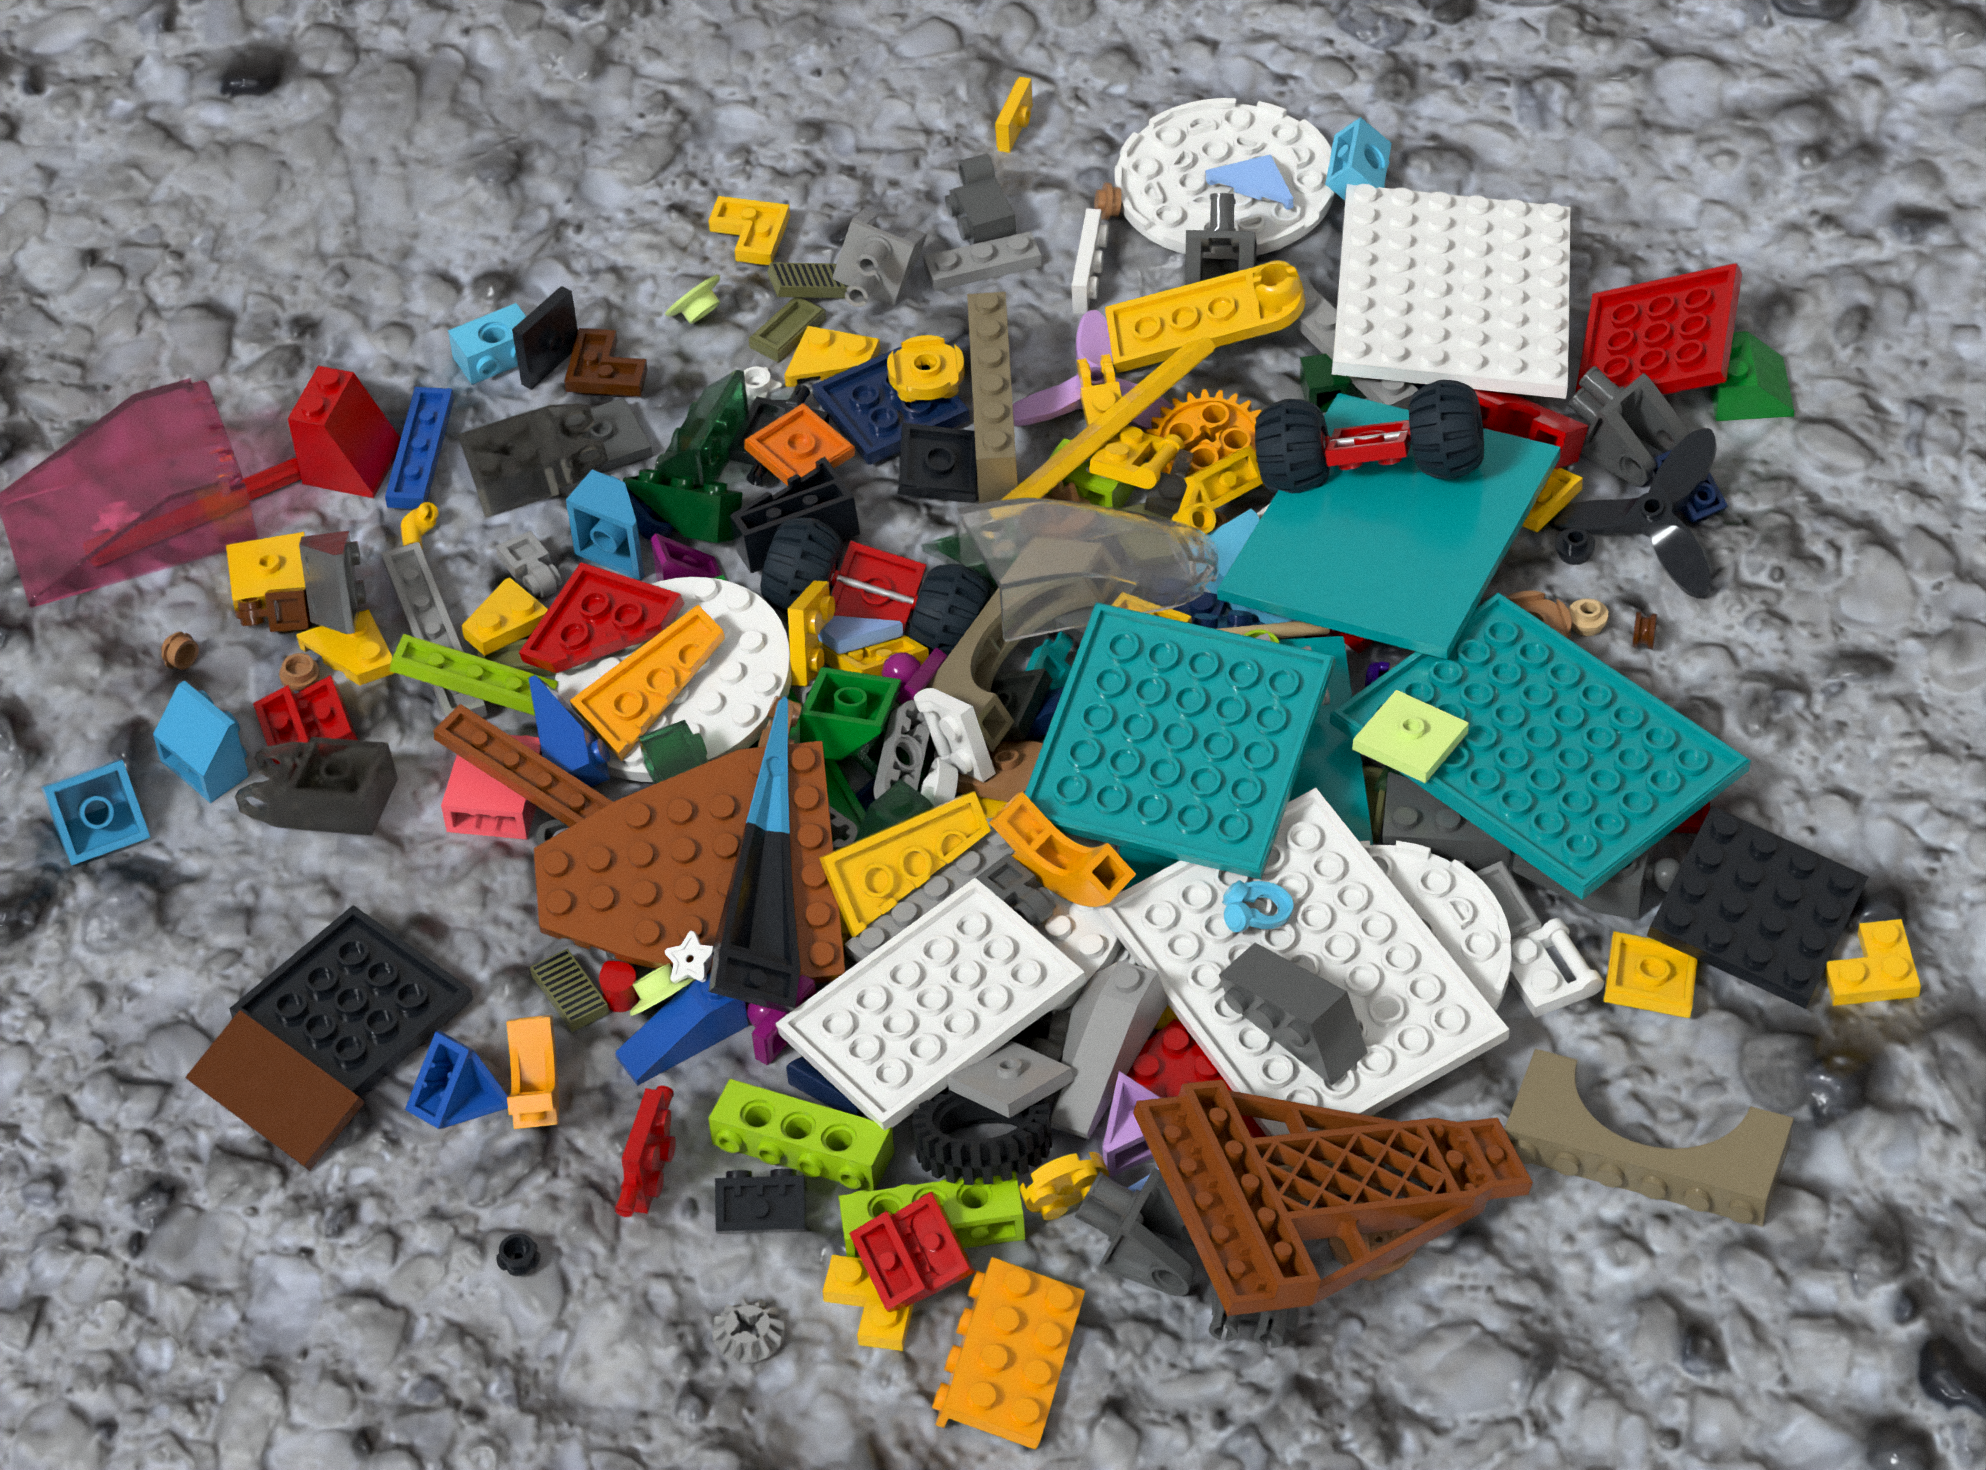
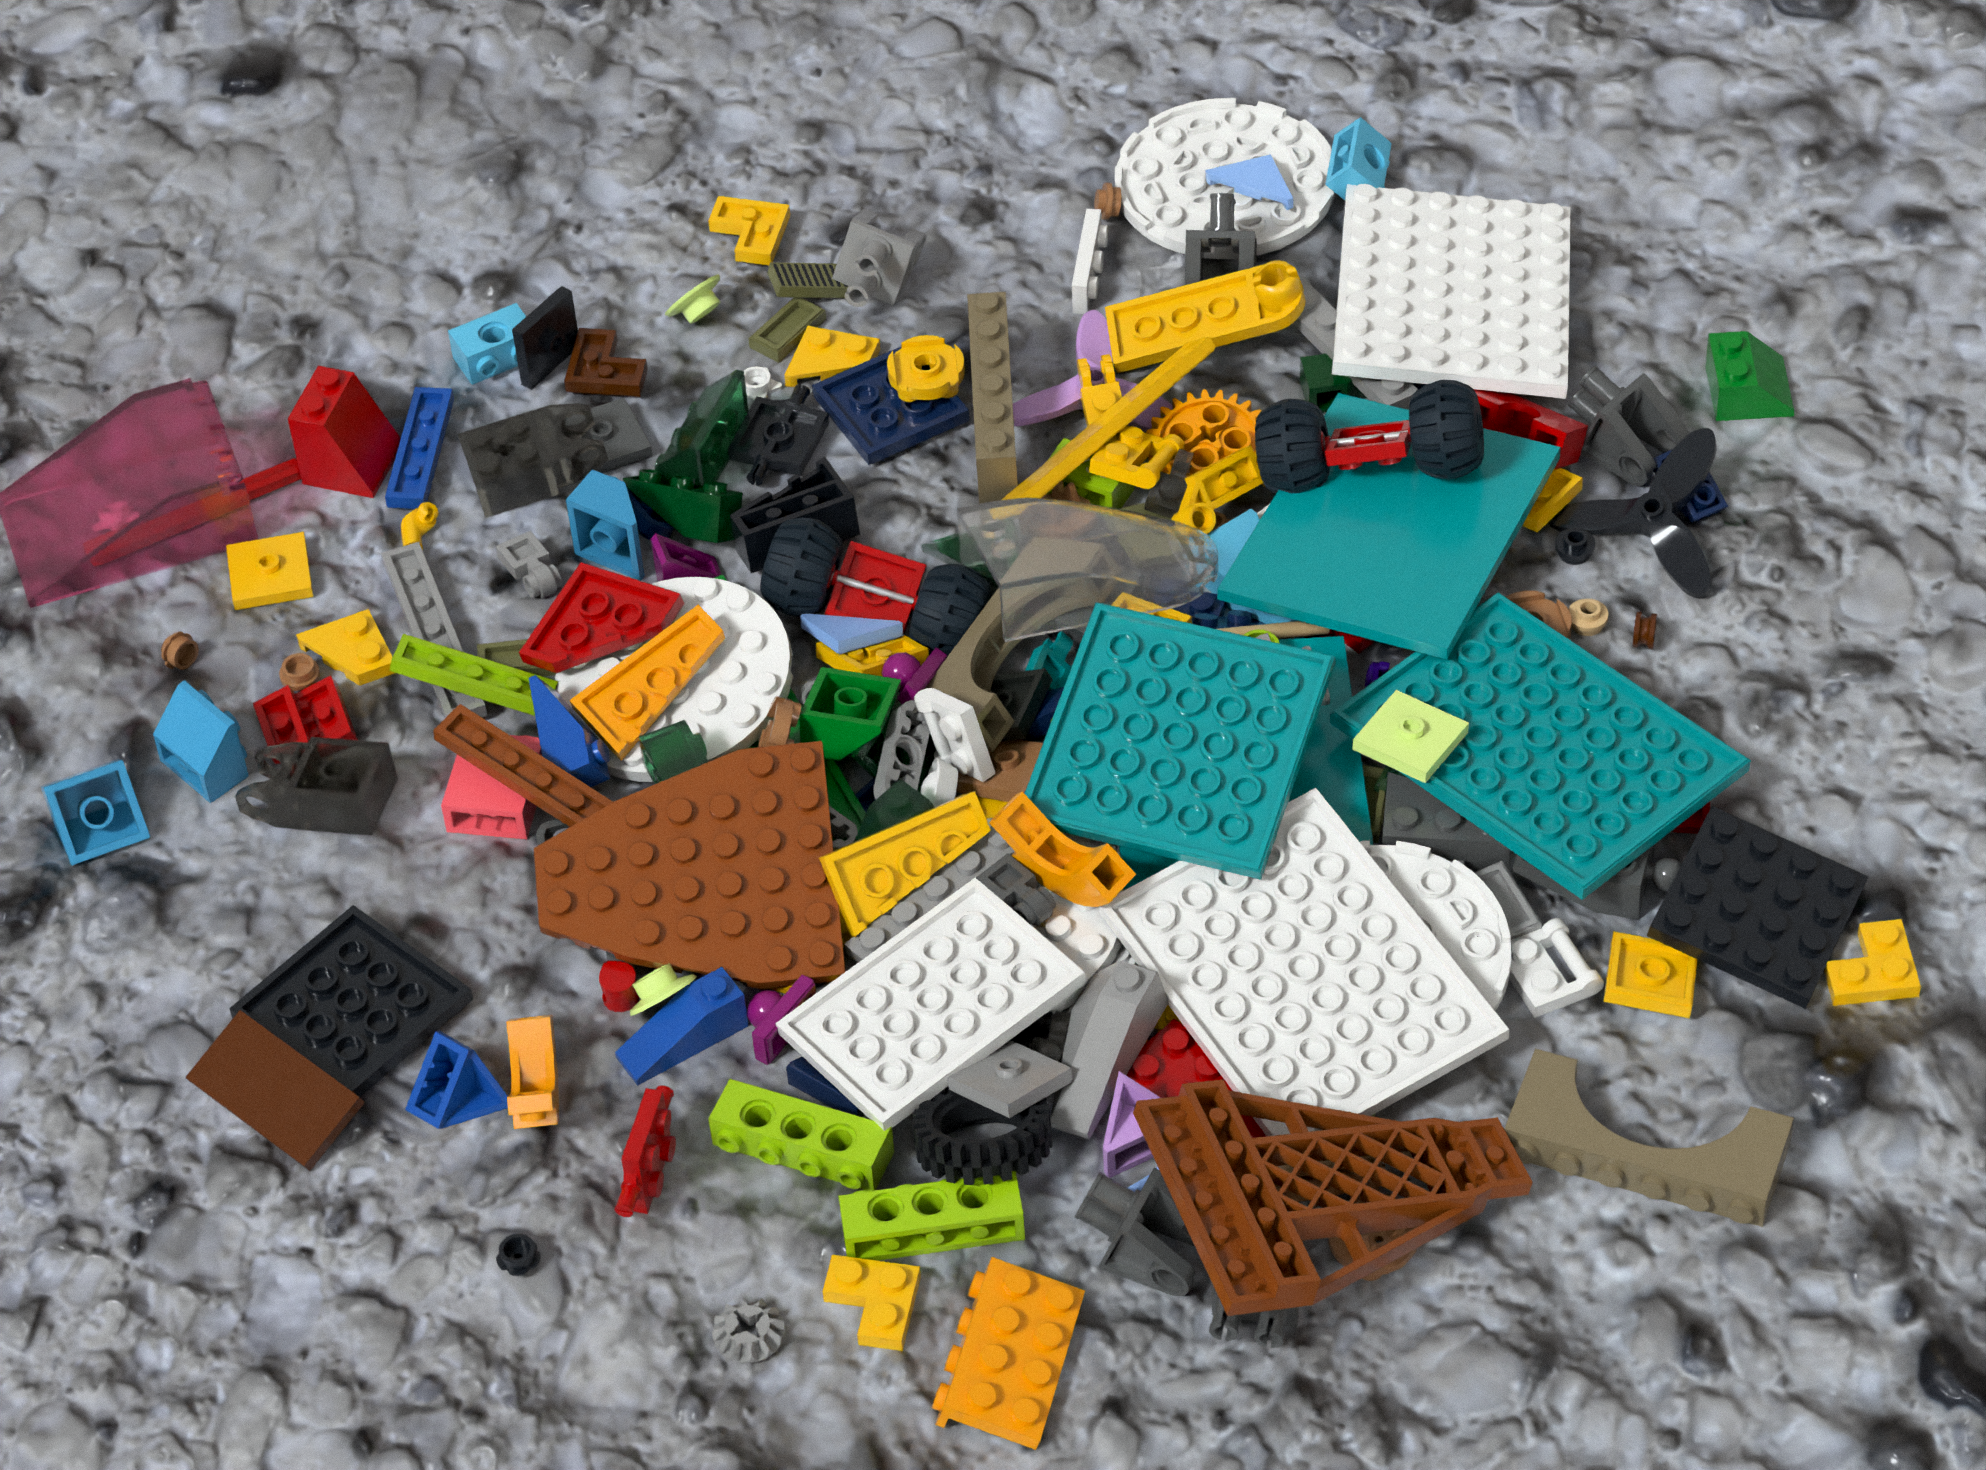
reddish brown plate [235,587,313,632] -> none
dark grey slope [299,531,366,634] -> none
yellow wing [462,577,548,656] -> none
olive tile [530,948,609,1032] -> none
white plate [665,931,714,984] -> none
black plate [708,696,801,1013] -> none
black bracket [715,1169,807,1234] -> none
orange tile [744,403,855,486] -> none
yellow plate [788,581,835,686] -> none
red slope [849,1192,975,1312] -> none
black plate [897,423,977,503] -> none
light grey plate [923,231,1042,291] -> none
dark grey hinge [945,153,1016,245] -> none
yellow plate [995,76,1033,153] -> none
yellow plate [1019,1152,1109,1220] -> none
dark grey wedge [1219,942,1368,1086] -> none
medium azure piece [1222,880,1294,932] -> none
red plate [1575,263,1742,395] -> none

